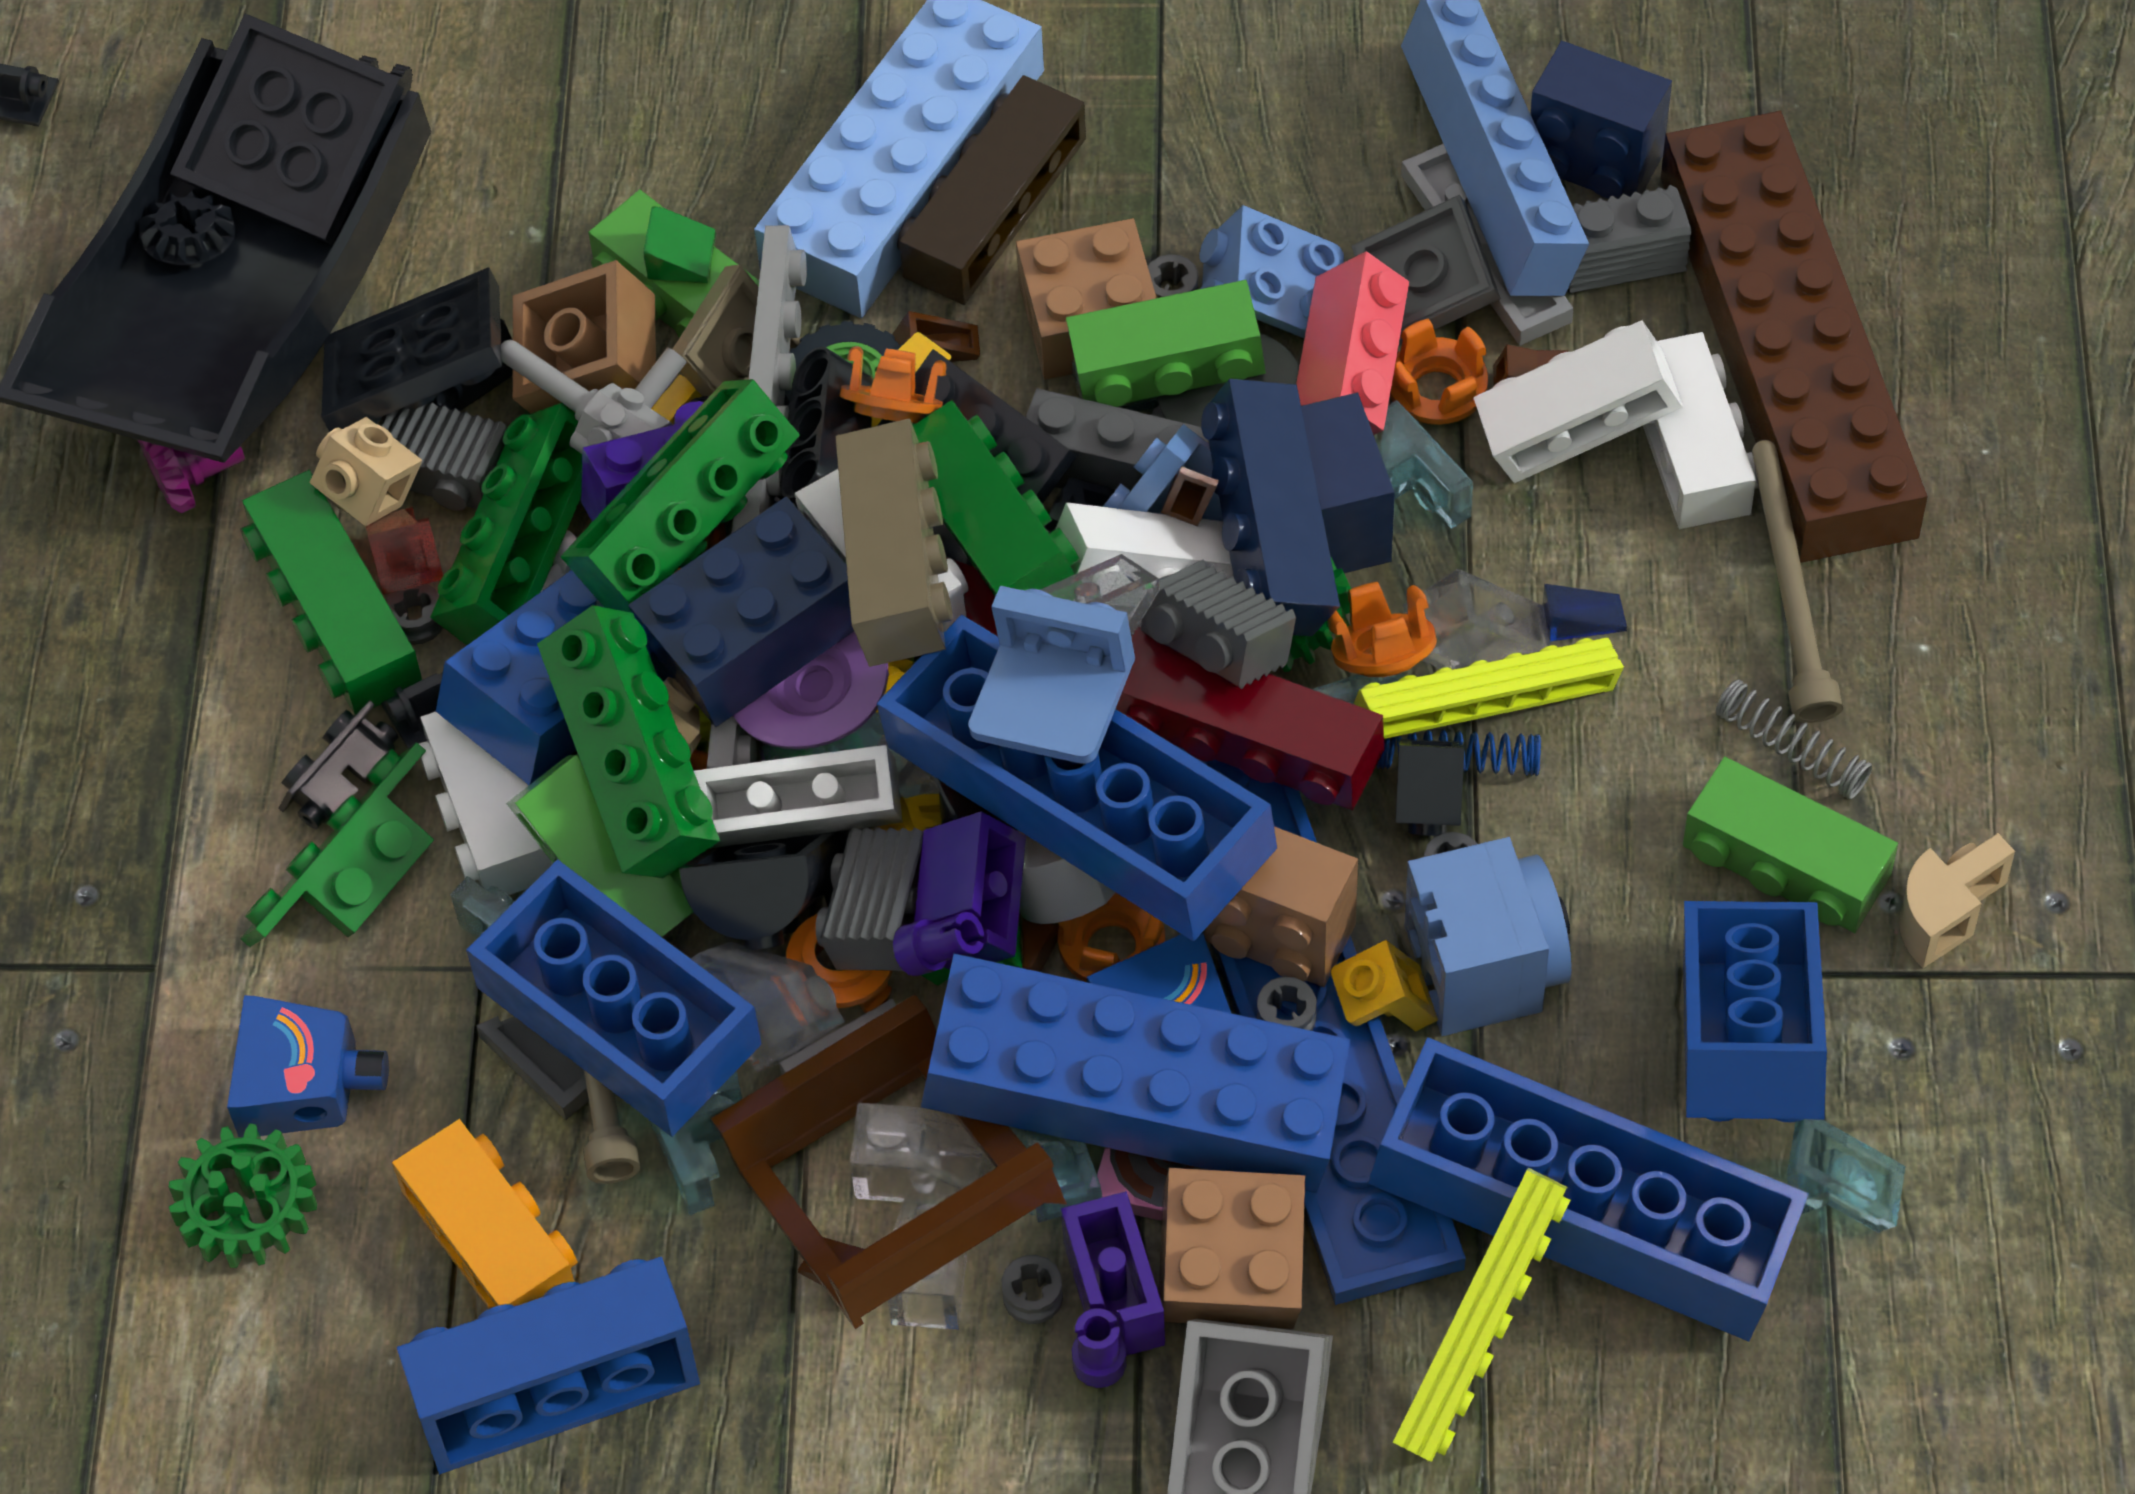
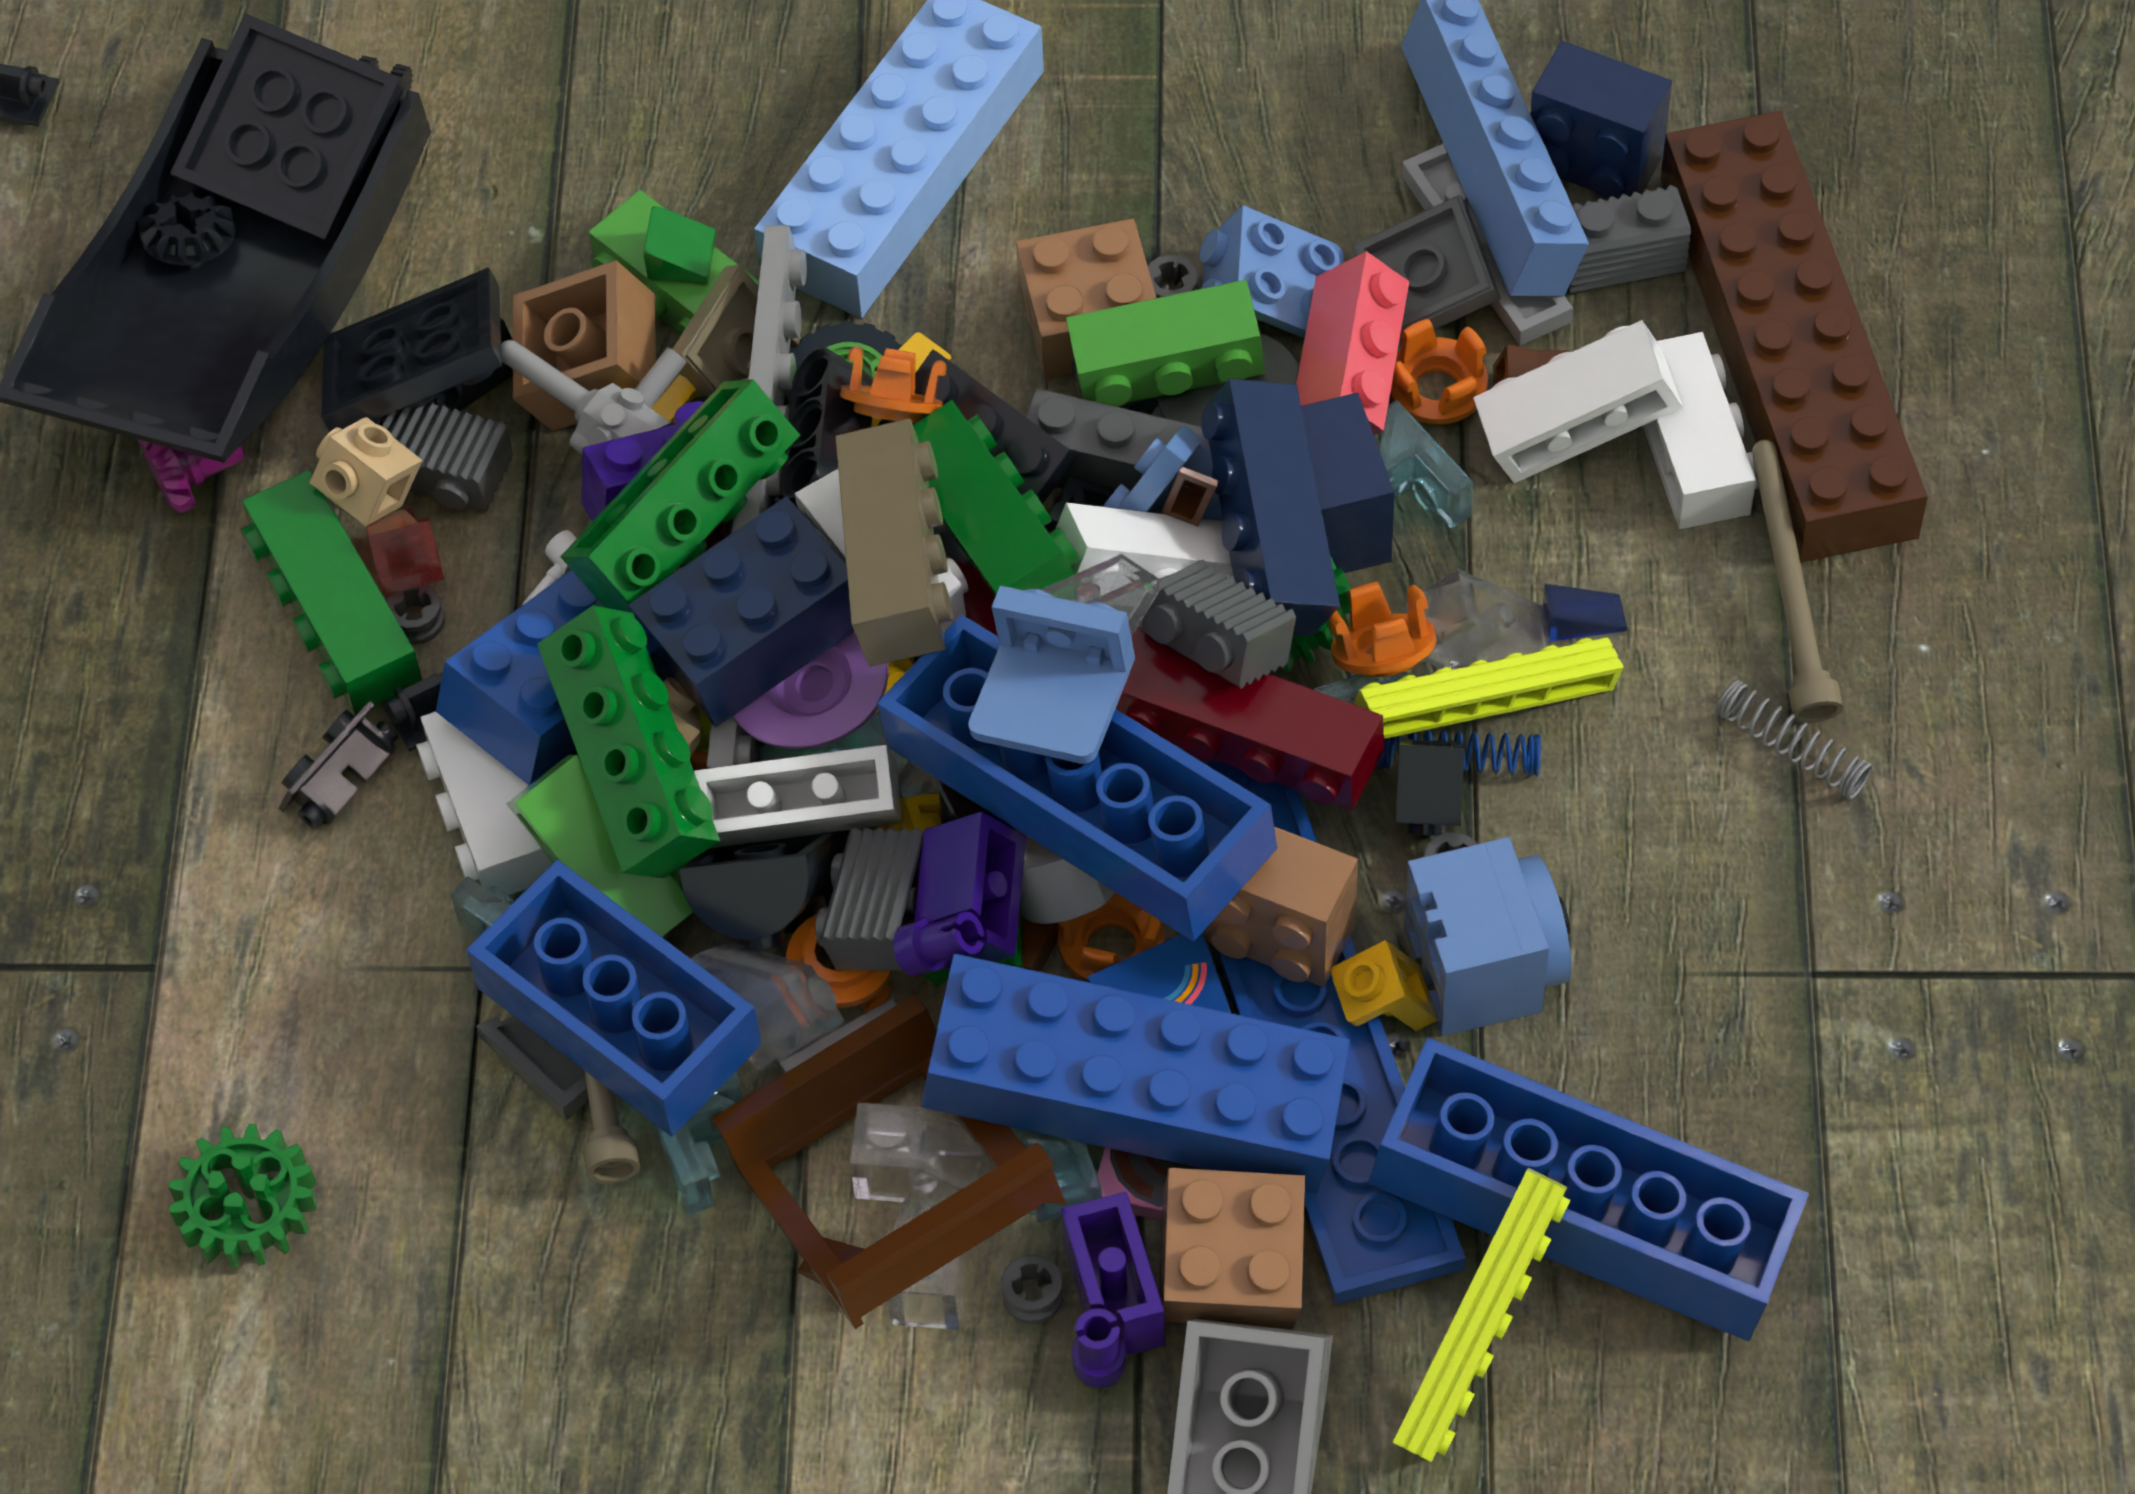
blue torso [227,995,389,1137] -> none
green bracket [240,742,435,947] -> none
light orange brick [392,1119,578,1309] -> none
blue brick [397,1256,700,1475] -> none
green brick [430,403,582,645] -> none
reddish brown piece [892,311,980,362] -> none
dark brown brick [897,75,1086,305] -> none
dark grey bush [1257,977,1316,1031] -> none
bright green brick [1683,756,1898,933] -> none
blue brick [1683,901,1827,1123] -> none
clear light blue slope [1787,1119,1906,1232] -> none
tan brick [1899,833,2015,968] -> none

